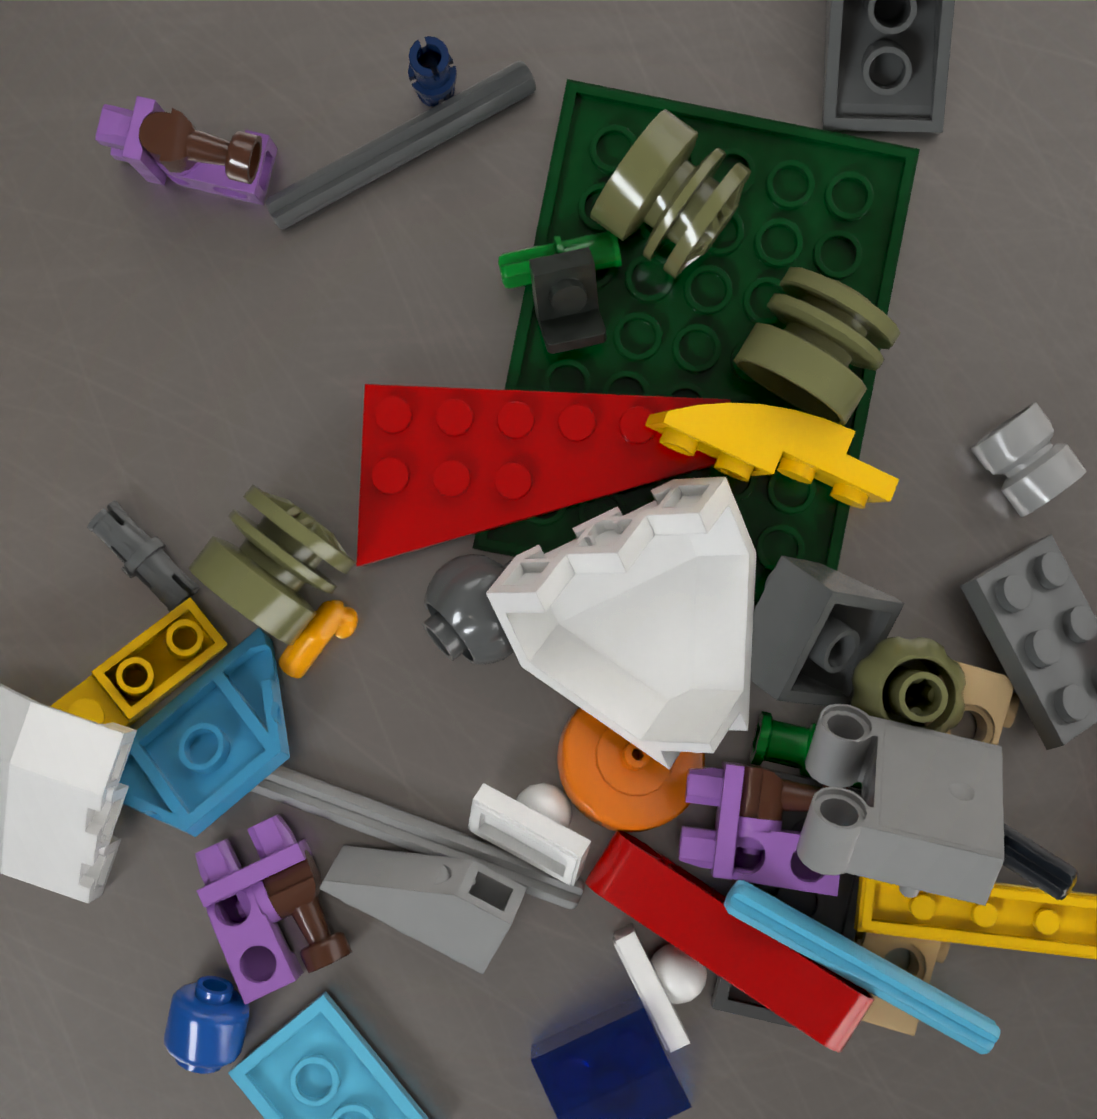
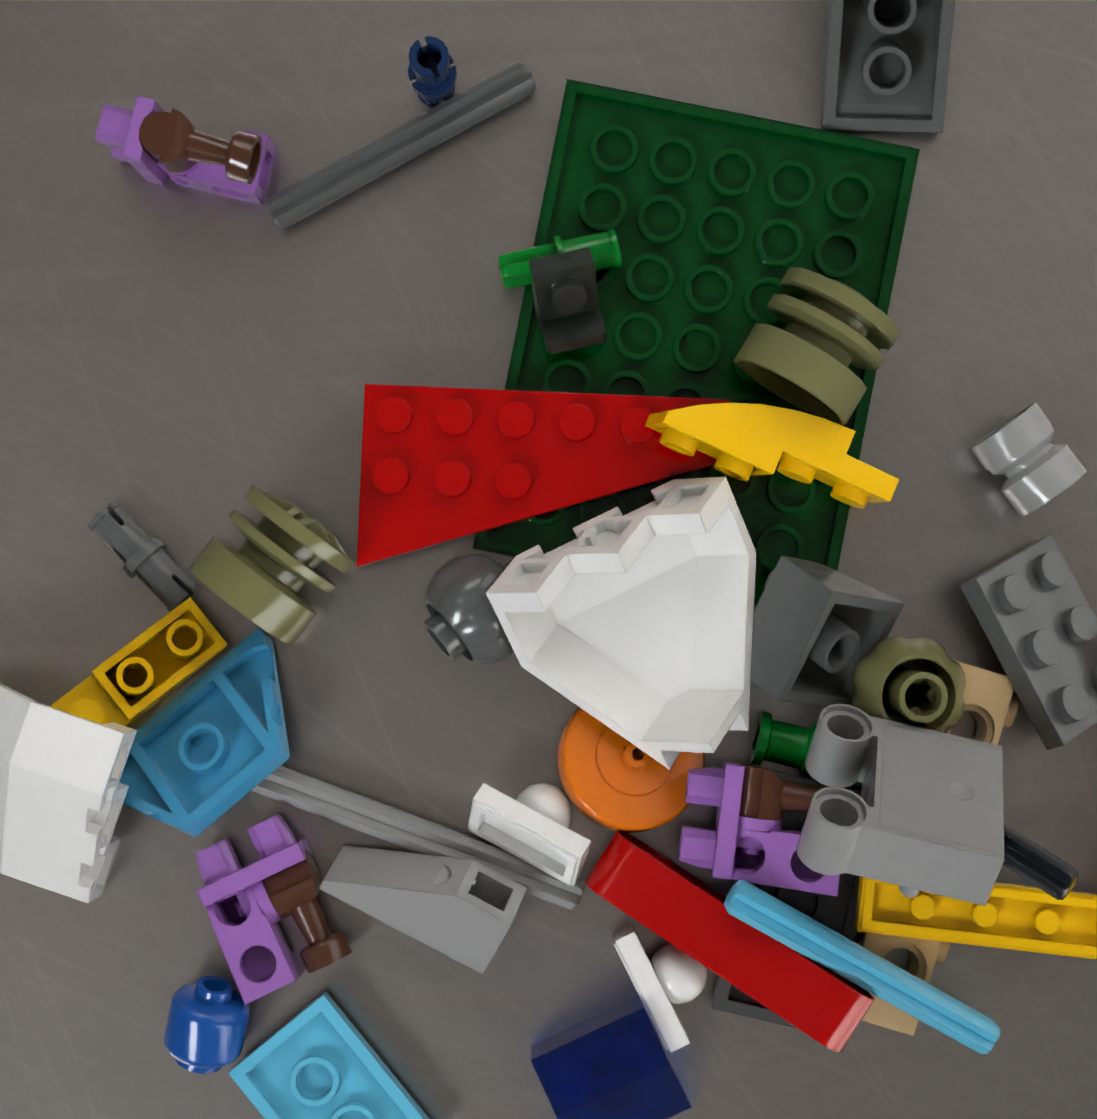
light orange arm [278,599,358,678] -> none
olive wheel [590,109,752,279] -> none

